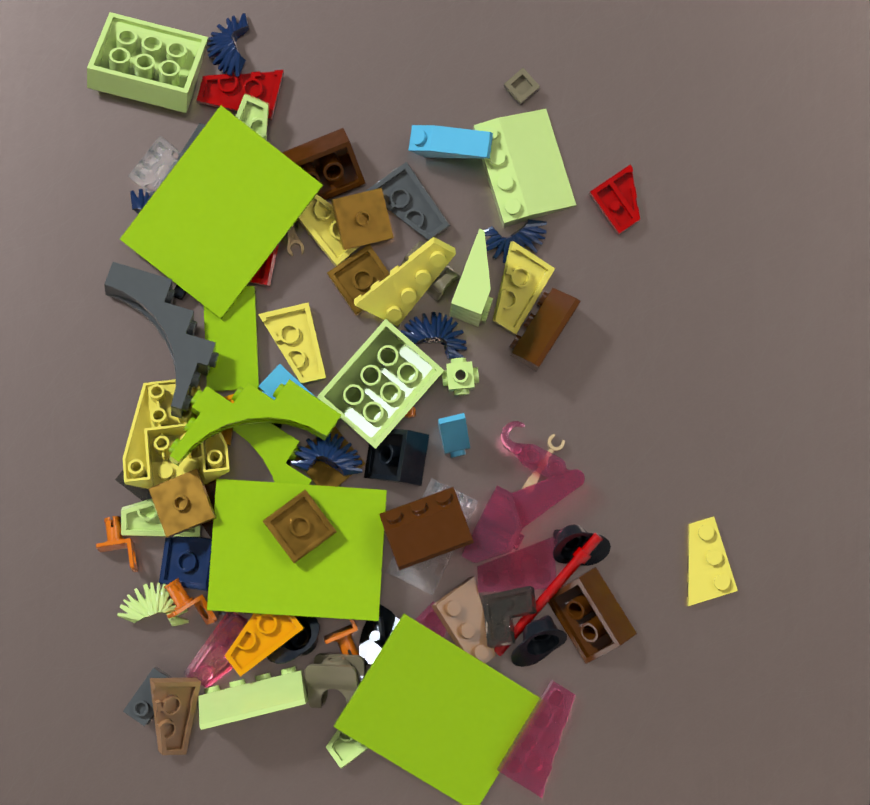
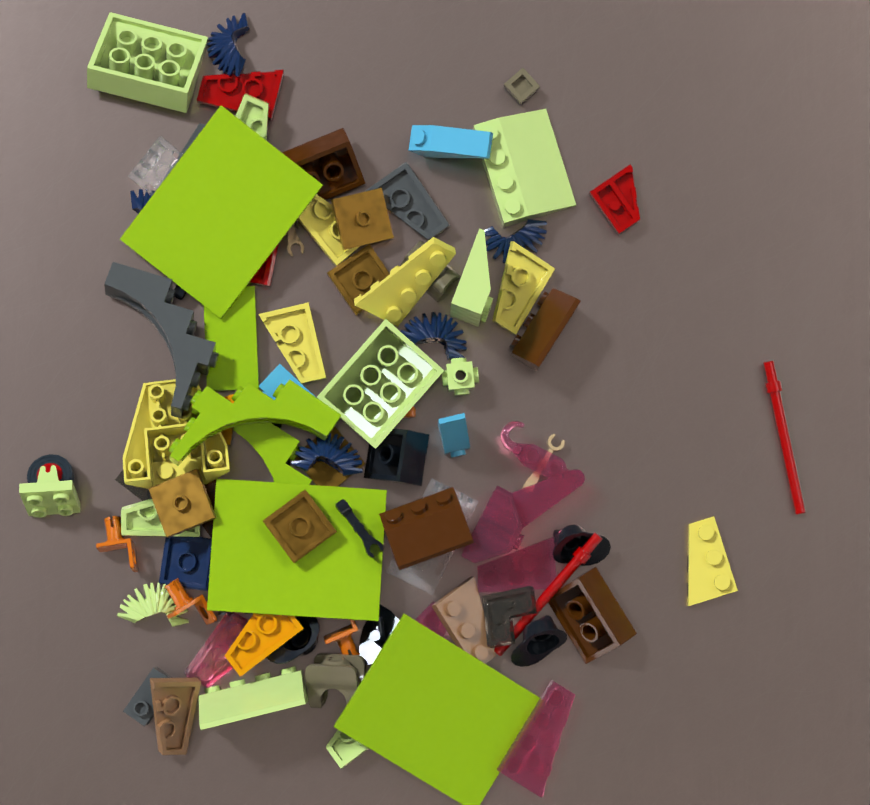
none -> yellowish green plate [19,454,81,518]
none -> black piece [335,499,384,558]
none -> red bar [764,361,806,514]

